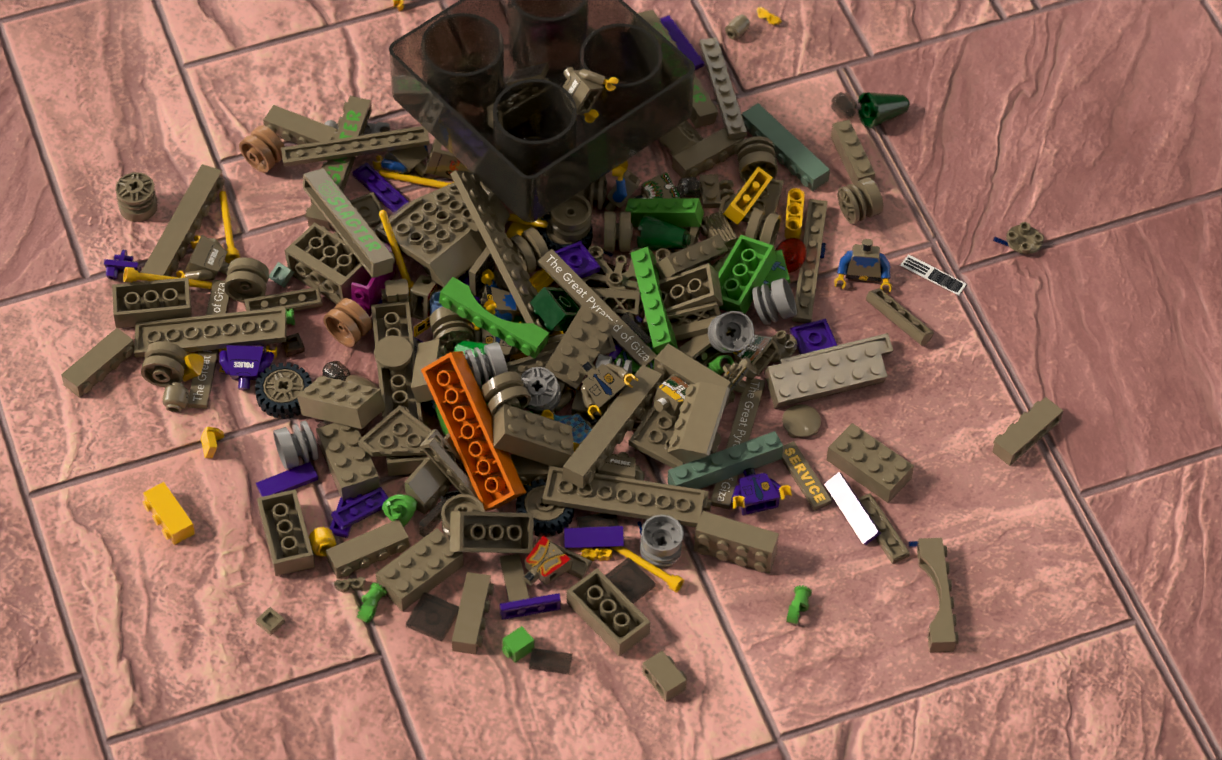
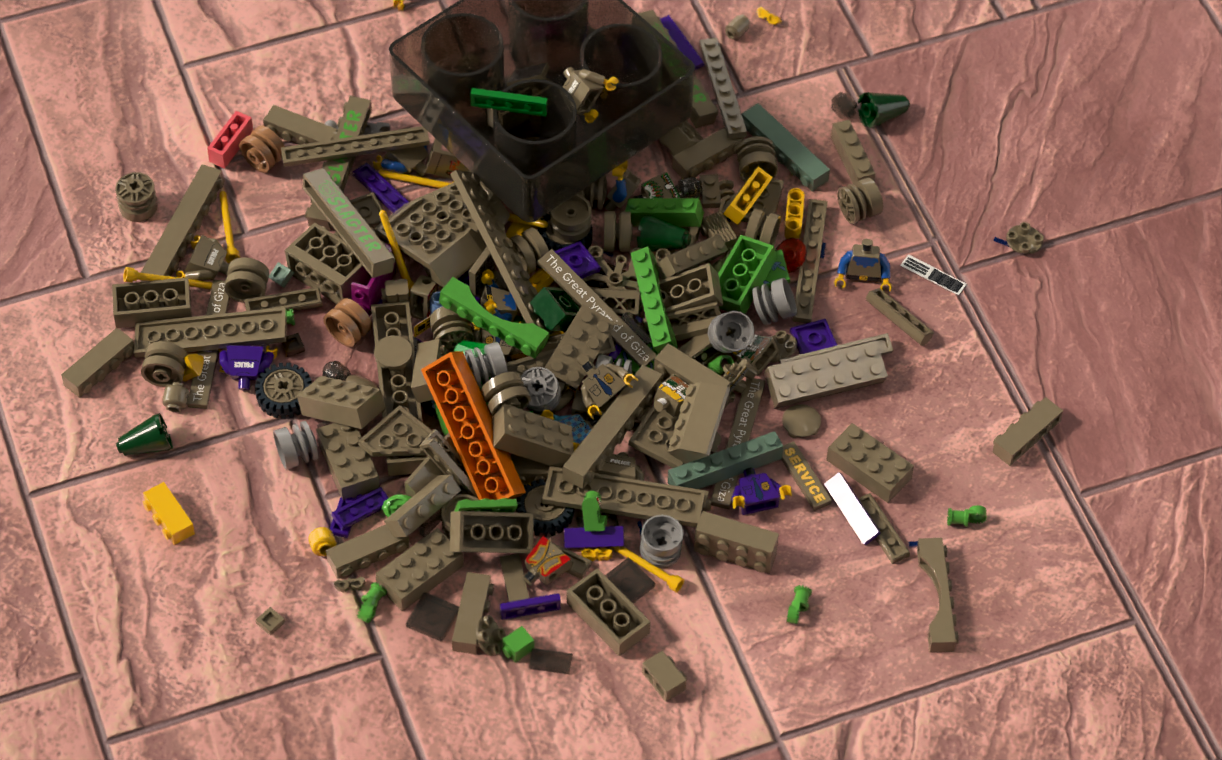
dark purple hips [104,250,141,280] -> none
yellow tile [201,427,225,458] -> none
dark purple tile [256,462,318,497] -> none
dark tan brick [257,489,315,576] -> none
none -> dark green cone [116,413,173,456]
none -> coral brick [207,111,253,169]
none -> dark tan brick [384,474,461,537]
none -> bright green plate [454,498,517,513]
none -> green plate [471,88,547,116]
none -> dark tan dish [476,615,505,656]
none -> bright green leg [582,491,607,531]
none -> bright green connector [947,505,987,527]

